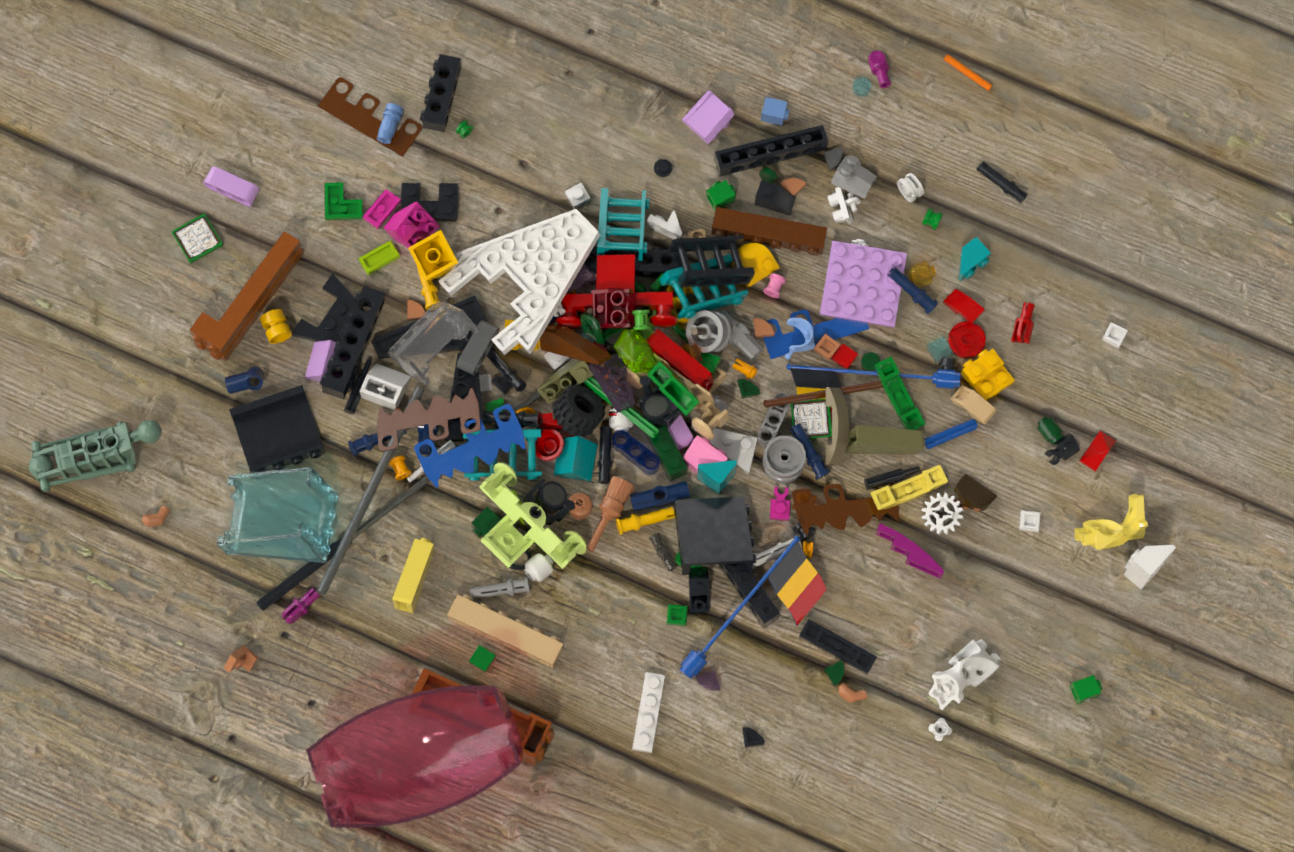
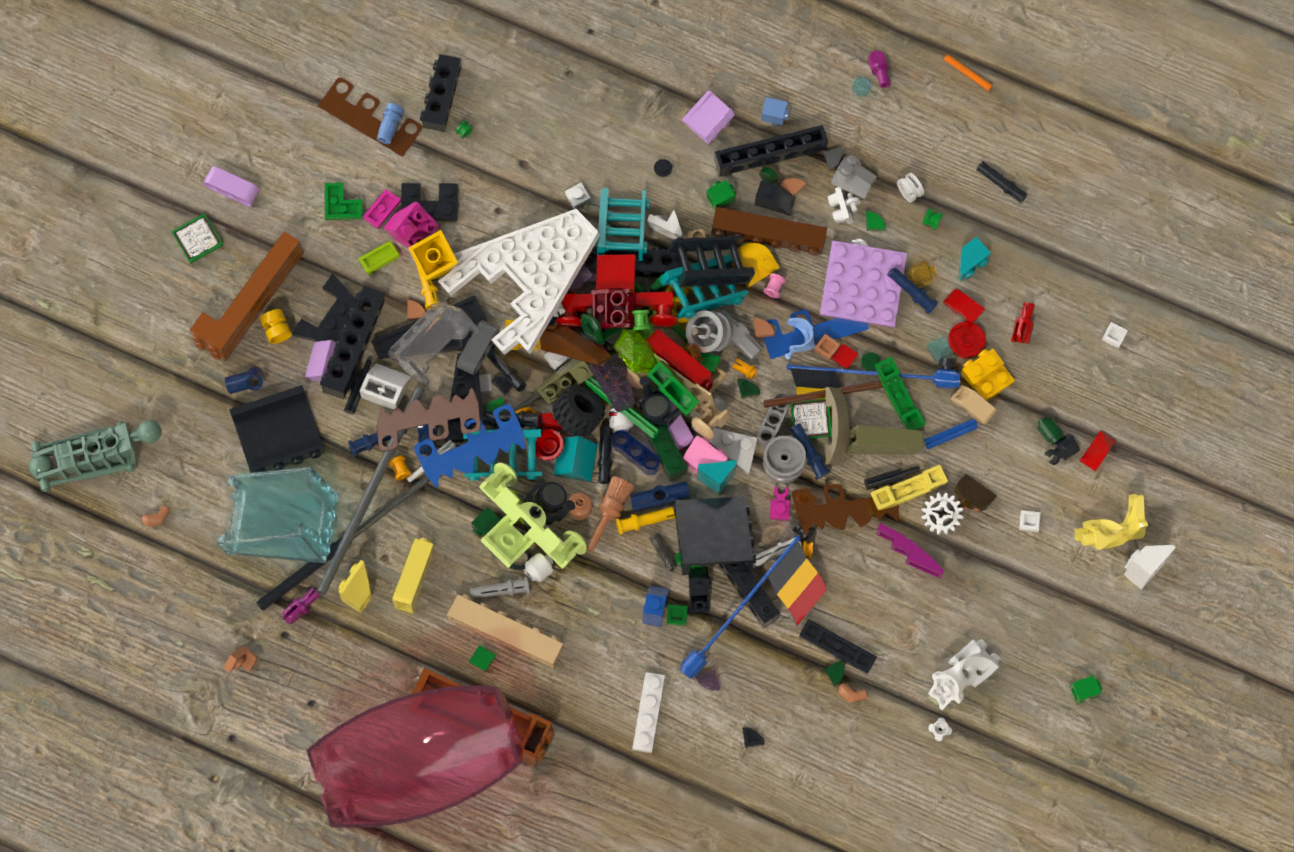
none -> light yellow slope [338,560,372,613]
none -> blue slope [642,585,669,627]
none -> green tile [865,211,886,231]

